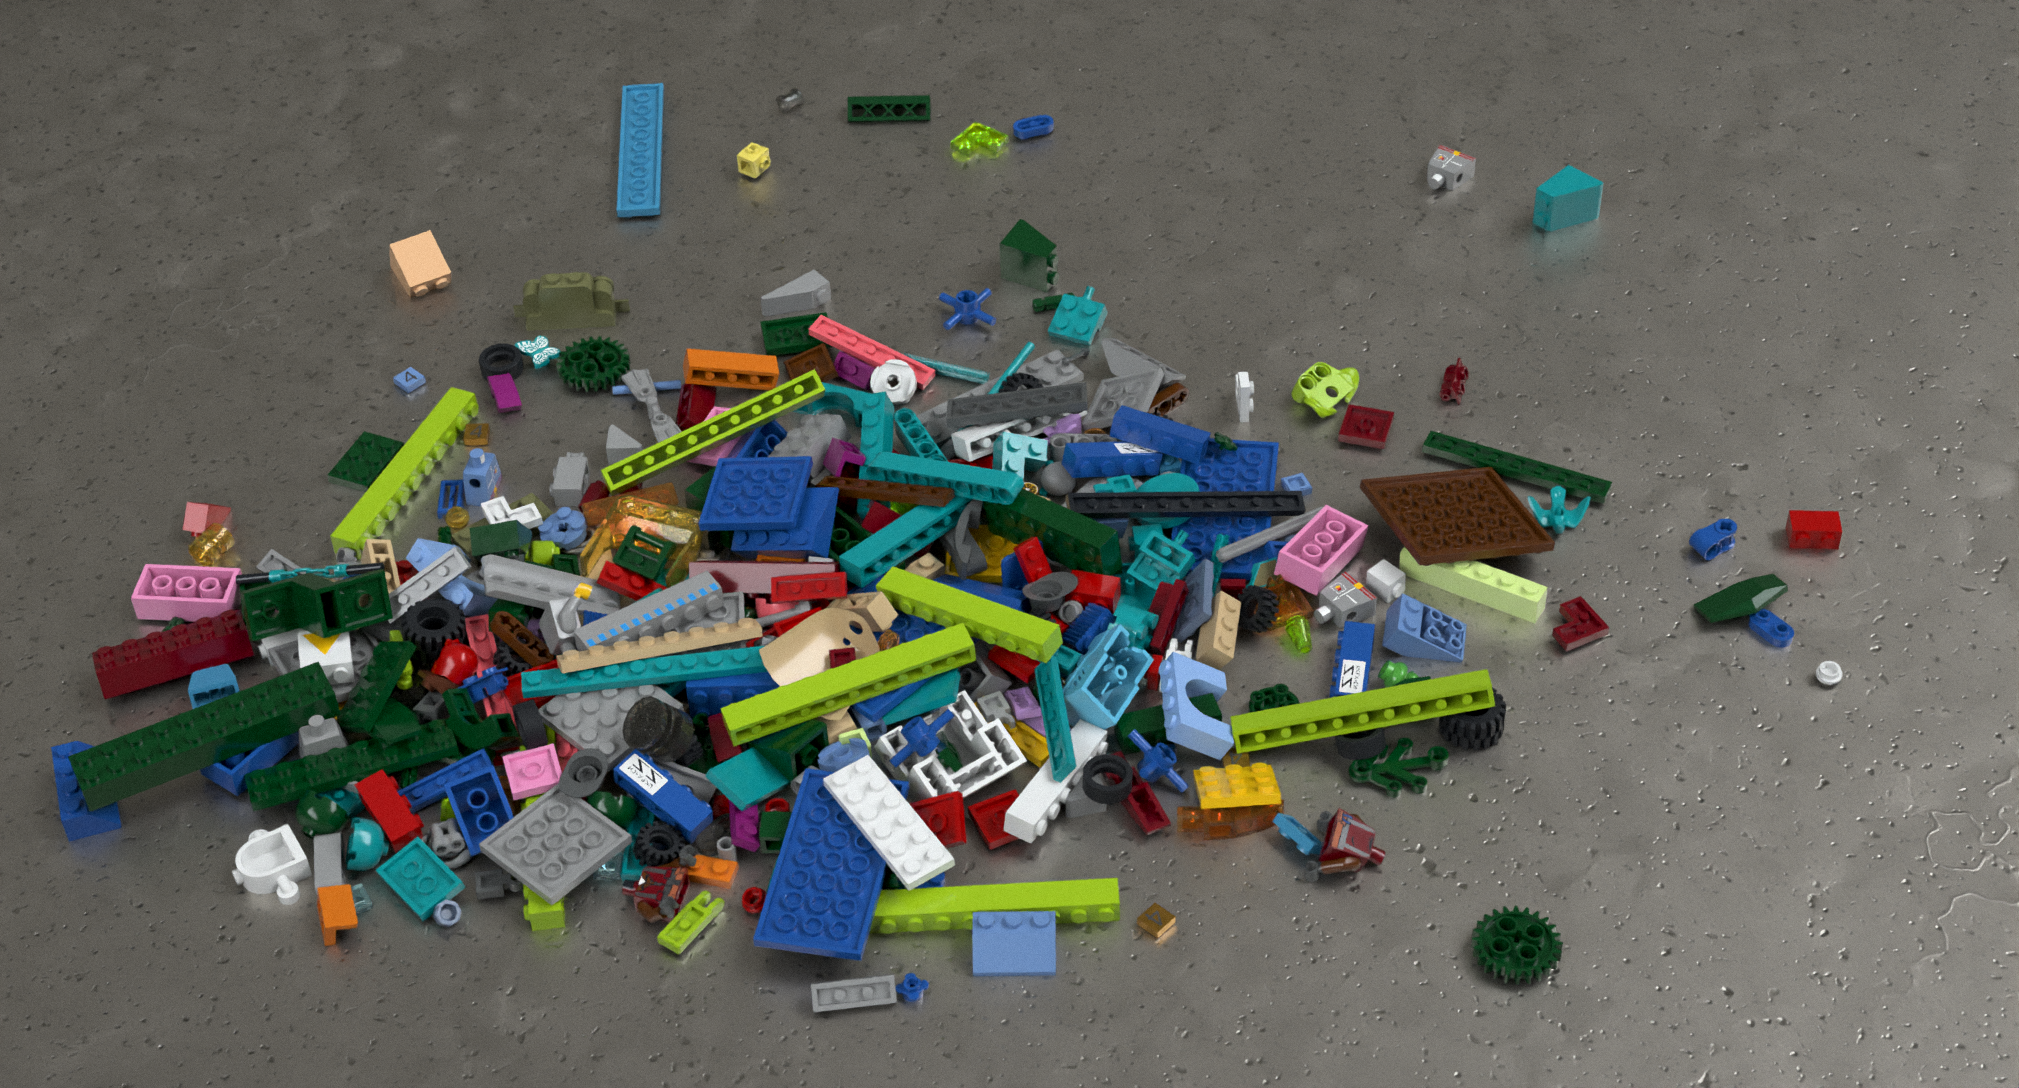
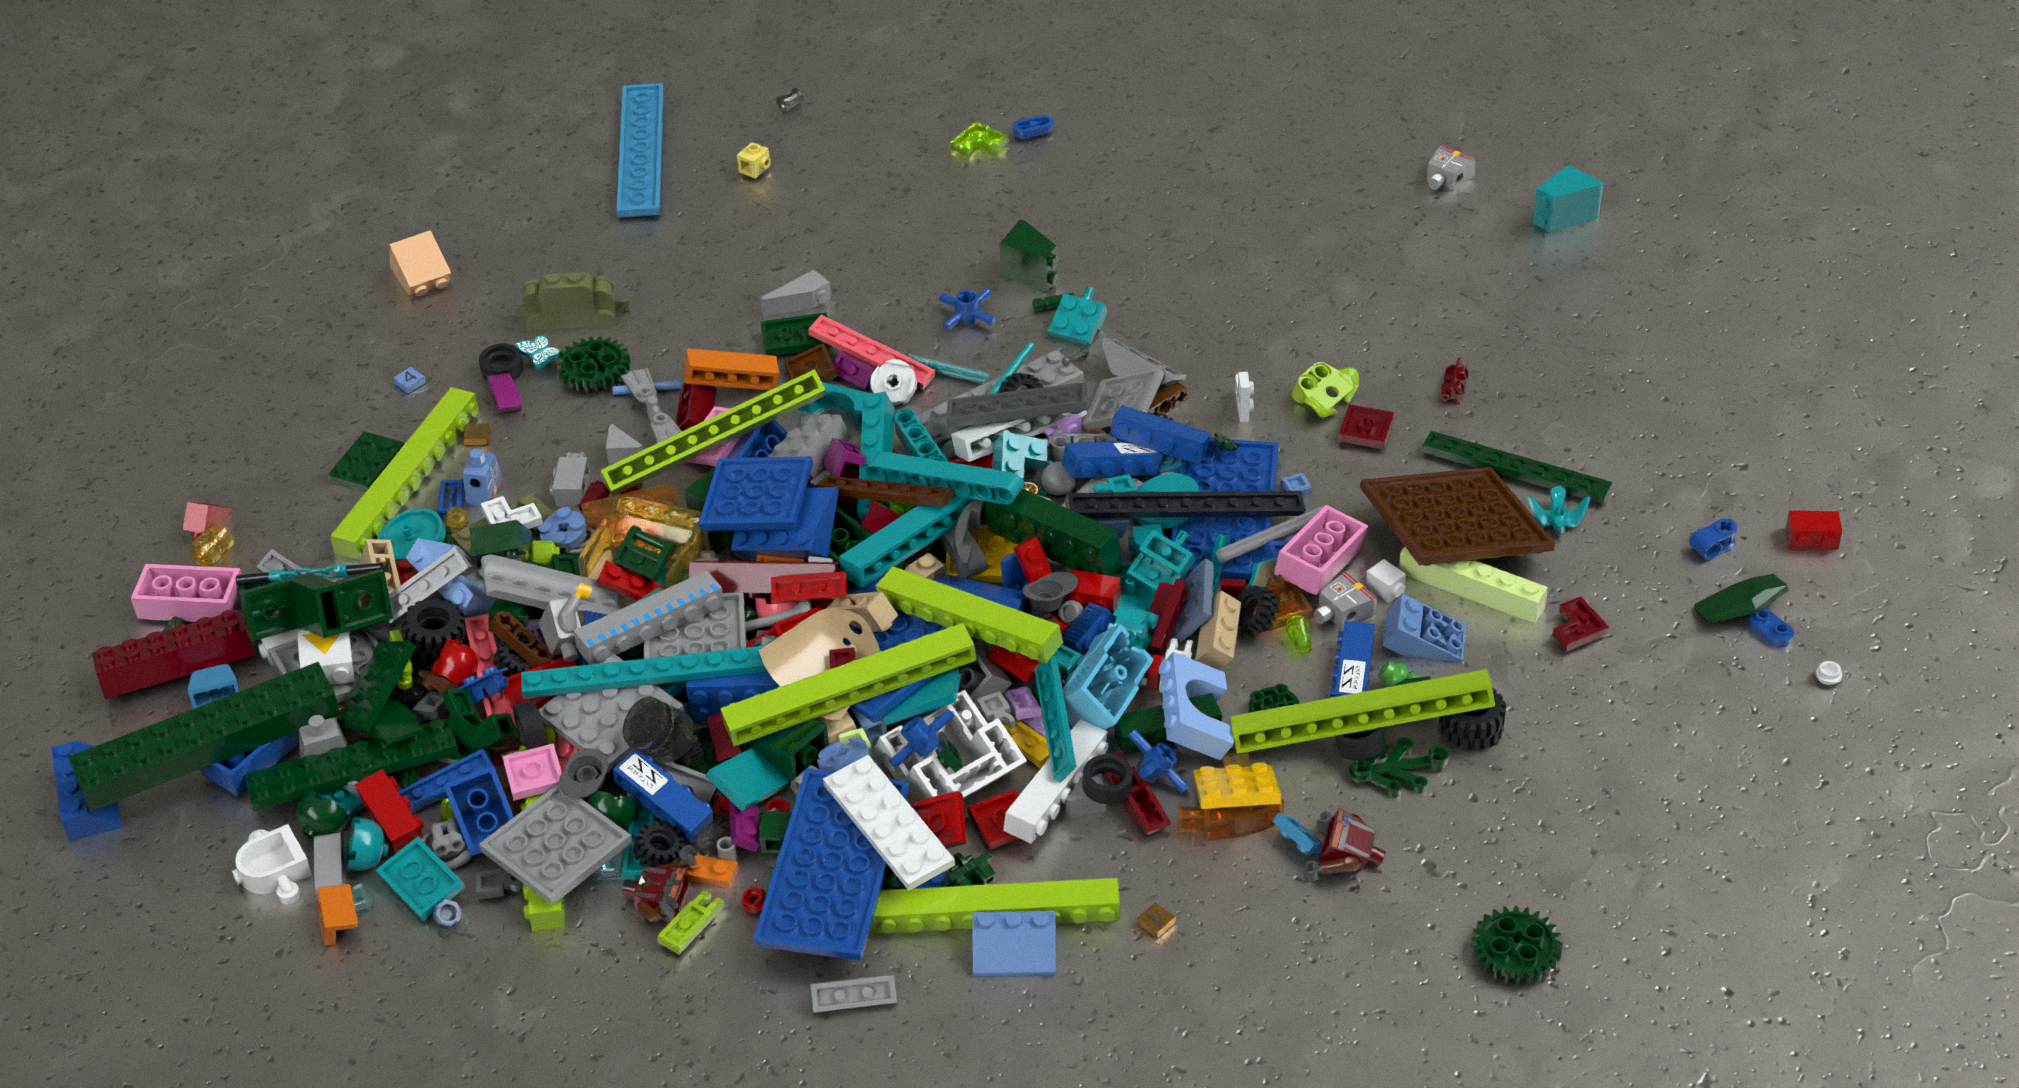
light grey hinge [336,547,357,563] -> none
tan plate [556,618,763,674] -> none
dark green hand [687,713,709,734] -> none
dark green fence [848,95,931,122] -> none
clear orange tile [878,630,900,651] -> none
blue plate [896,973,929,1002] -> none
none -> teal piece [377,508,446,562]
none -> dark green hips [946,852,996,887]

